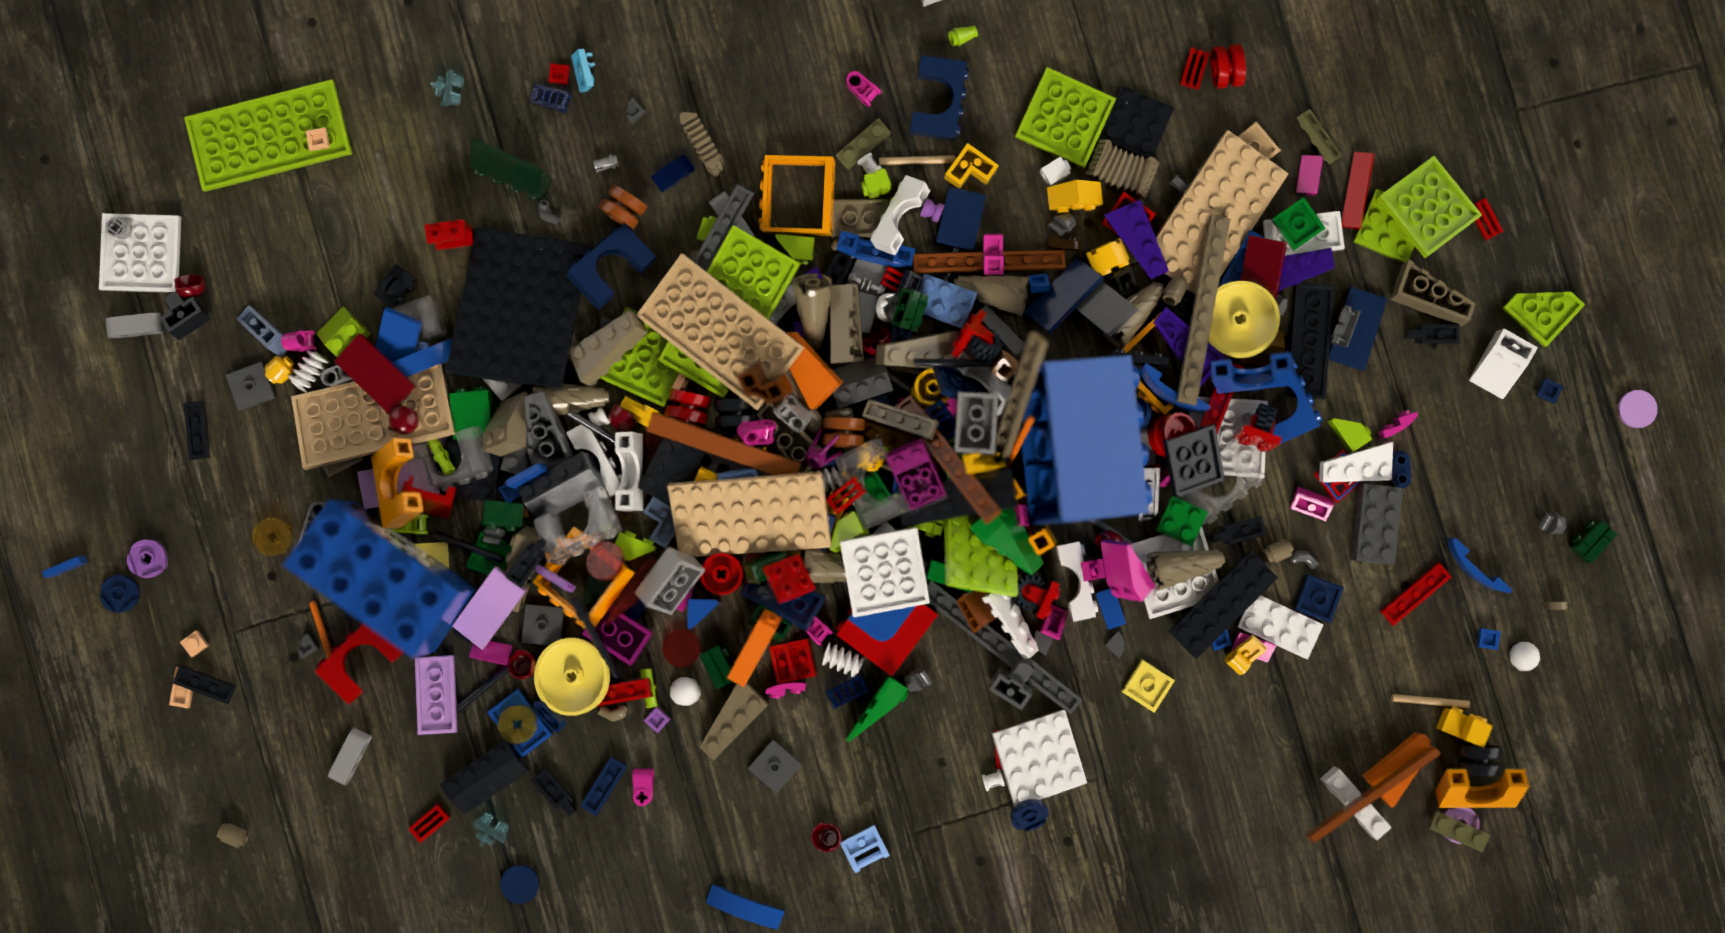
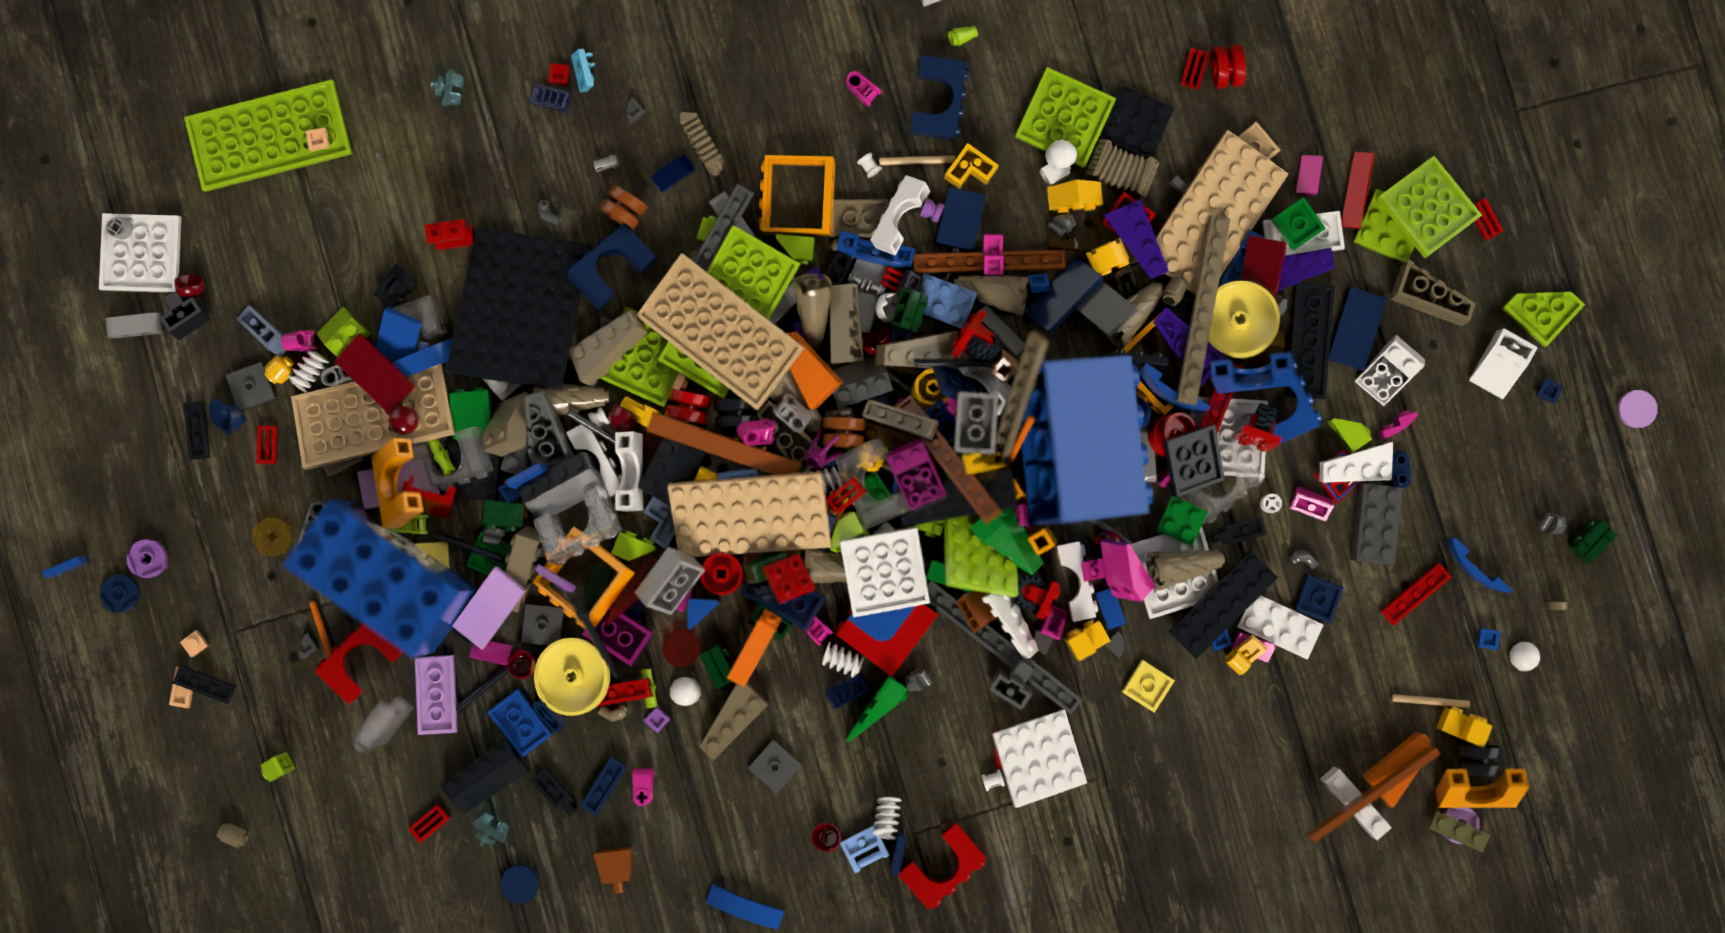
light grey beam [328,727,372,786] -> none
clear green slope [470,138,553,201] -> none
clear yellow plate [497,705,537,744] -> none
black hinge [505,537,548,588] -> none
clear red tile [587,542,625,581] -> none
reddish brown brick [736,362,794,404] -> none
dark pink slope [765,681,806,699] -> none
red slope [769,638,817,684] -> none
olive plate [835,118,891,171] -> none
lime brick [861,168,891,199] -> none
dark blue tile [1010,799,1049,831] -> none
plate [1137,465,1160,521] -> none
dark tan brick [1263,539,1294,564] -> none
olive plate [1297,109,1342,164] -> none
dark grey hinge [1331,305,1361,347] -> none
black hinge [1404,324,1460,344] -> none
none -> dark blue piece [209,398,247,435]
none -> red tile [256,425,279,464]
none -> lime slope [260,752,296,782]
none -> clear arch [351,696,415,753]
none -> dark orange torso [594,846,633,894]
none -> white piece [873,797,902,840]
none -> dark blue tile [889,830,906,876]
none -> red arch [898,821,987,910]
none -> white hair [1045,140,1077,169]
none -> yellow brick [1064,619,1110,661]
none -> white wheel [1260,494,1282,513]
none -> white slope [1355,335,1425,406]

